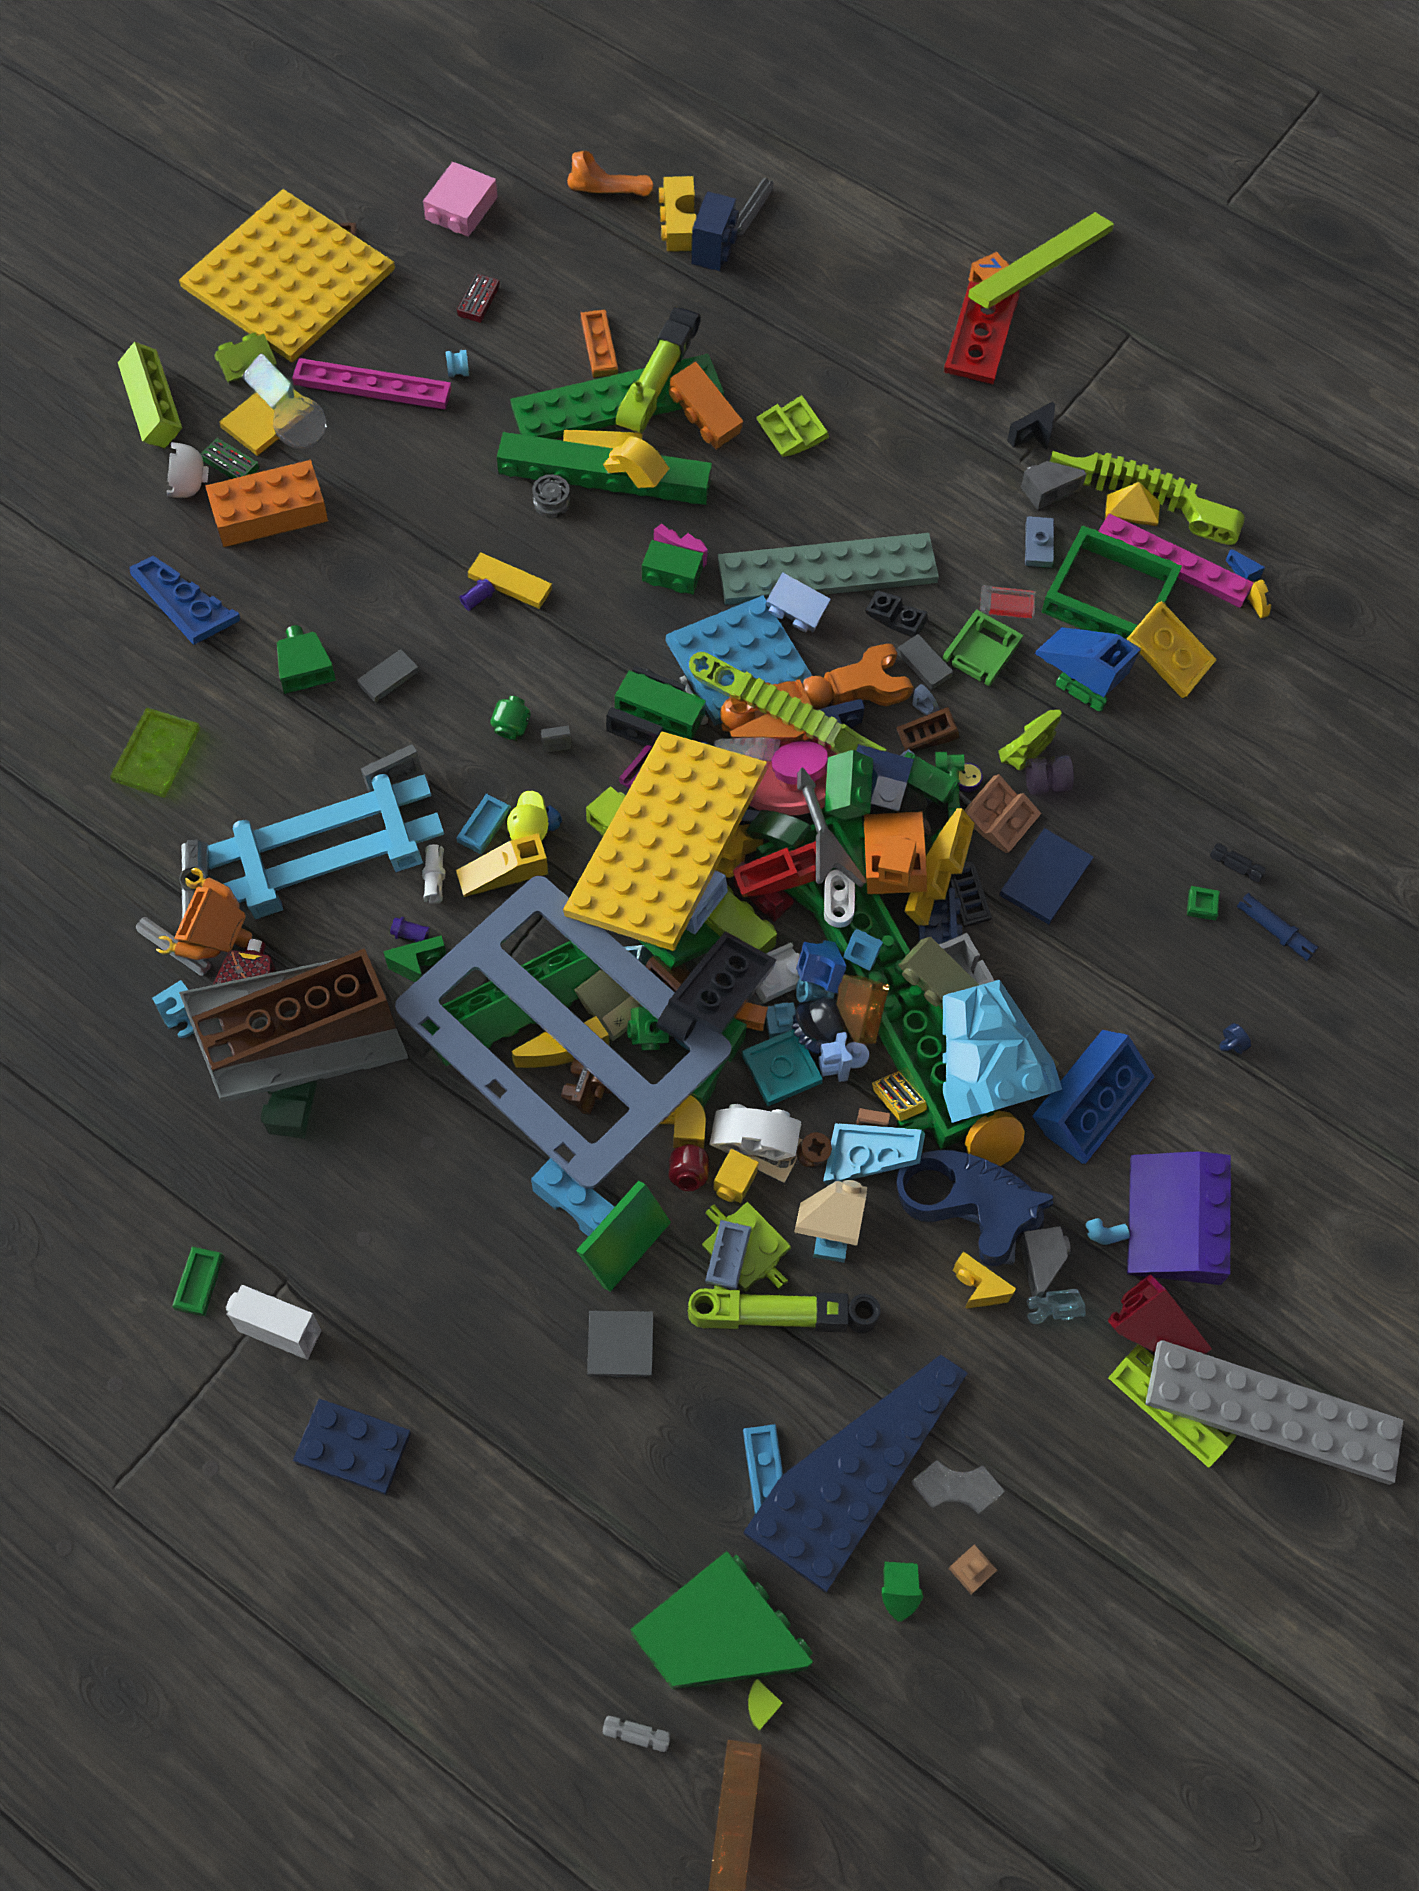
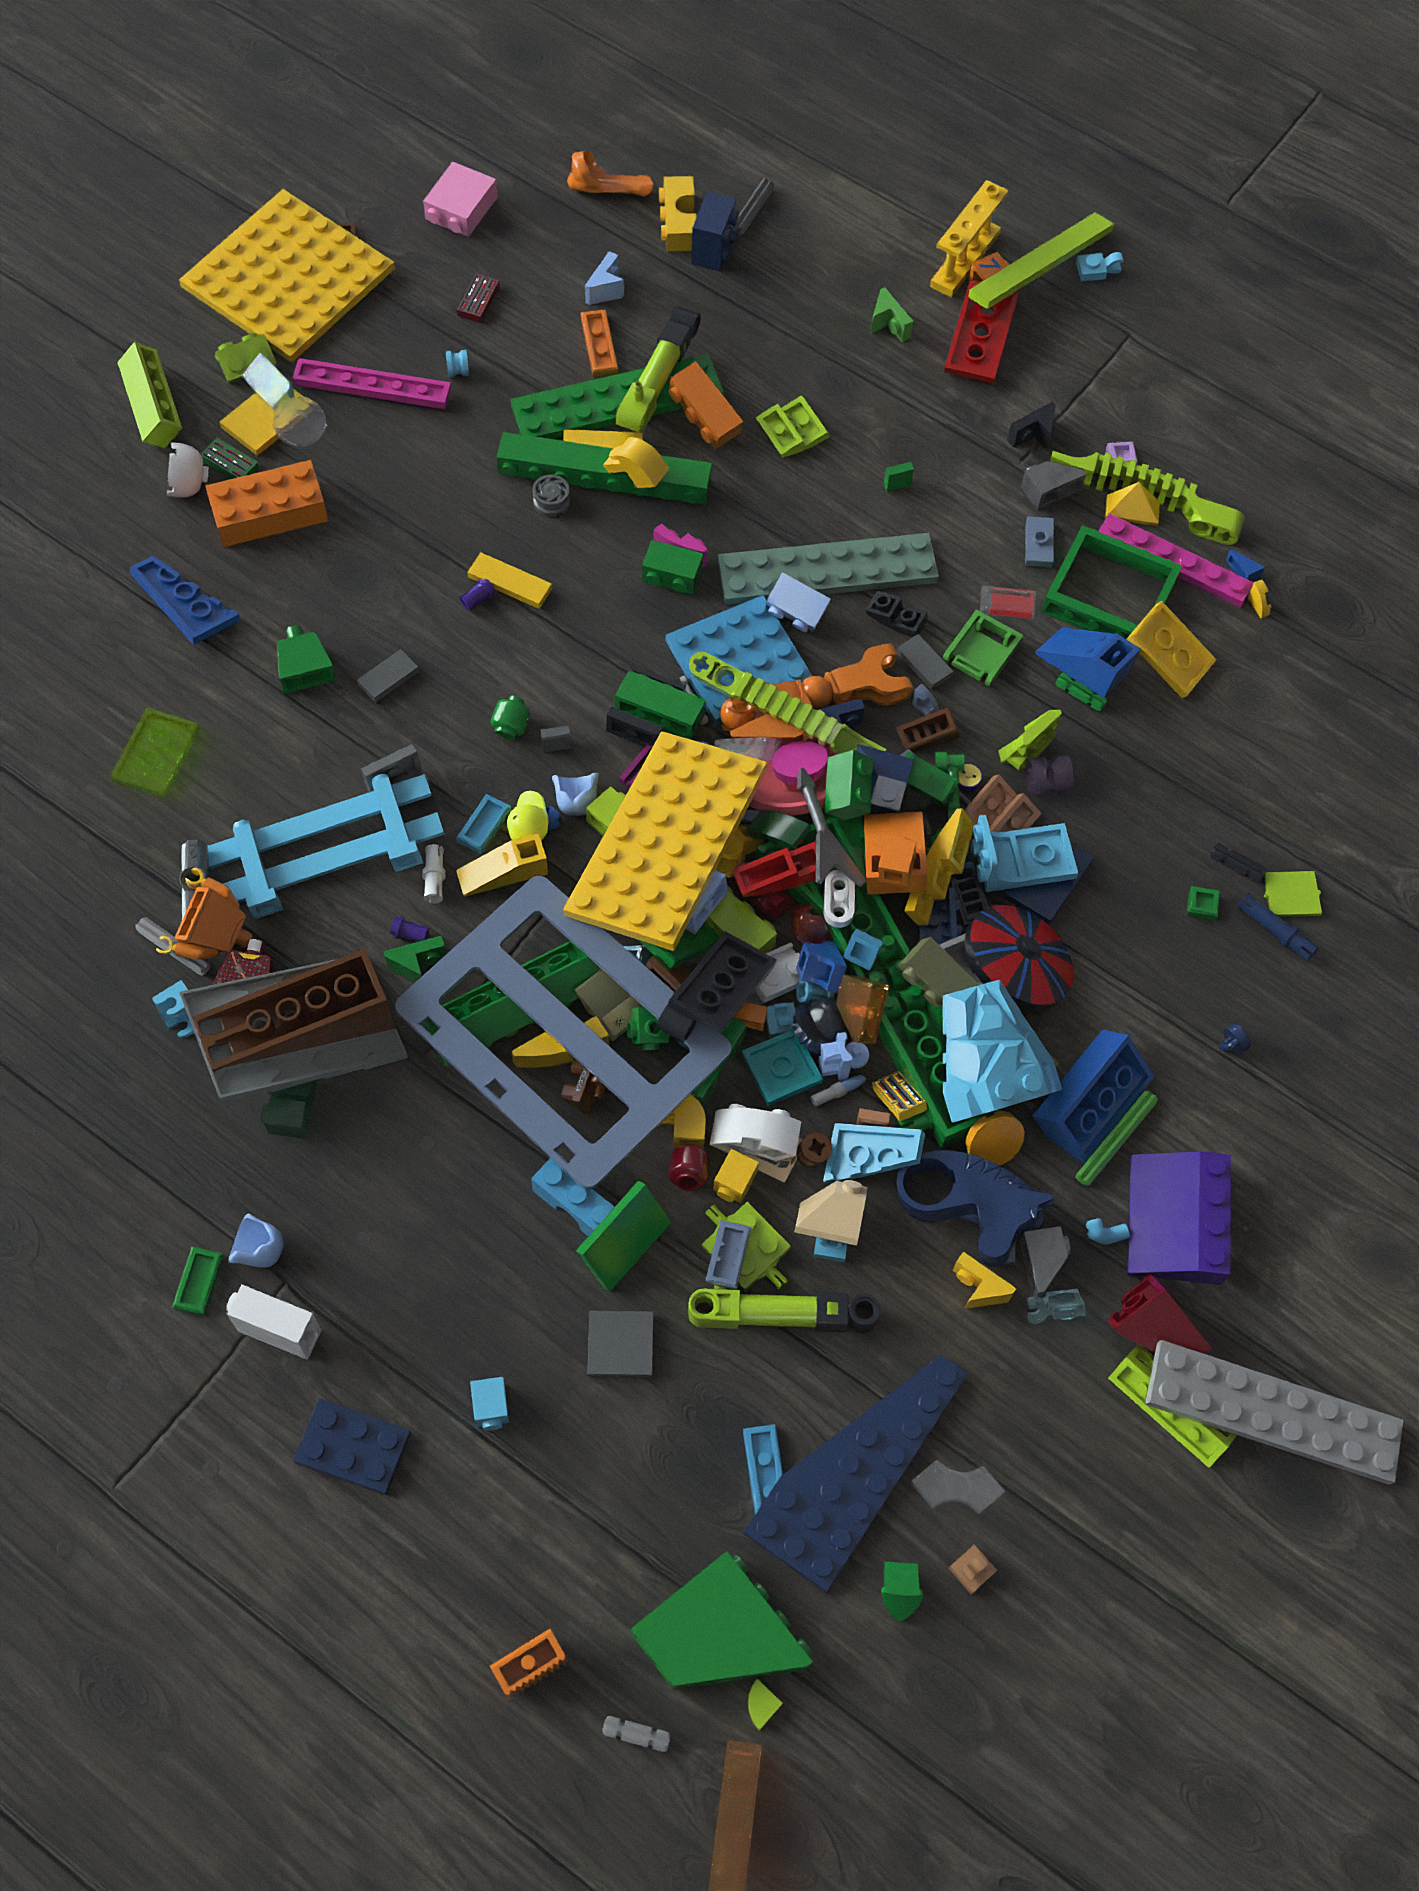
none -> light blue hair [228,1214,284,1268]
none -> medium azure brick [470,1377,509,1431]
none -> orange brick [490,1629,567,1700]
none -> light blue hair [552,773,599,816]
none -> light blue slope [585,251,624,305]
none -> clear red hair [790,903,831,945]
none -> light grey piece [811,1075,866,1107]
none -> bright green slope [871,287,913,342]
none -> green tile [884,462,914,492]
none -> yellow fence [930,180,1009,298]
none -> dish [965,905,1074,1011]
none -> medium azure bracket [970,815,1078,892]
none -> medium azure plate [1076,252,1124,282]
none -> bright green axle [1076,1090,1158,1186]
none -> lavender tile [1106,442,1138,465]
none -> lime piece [1263,871,1322,917]

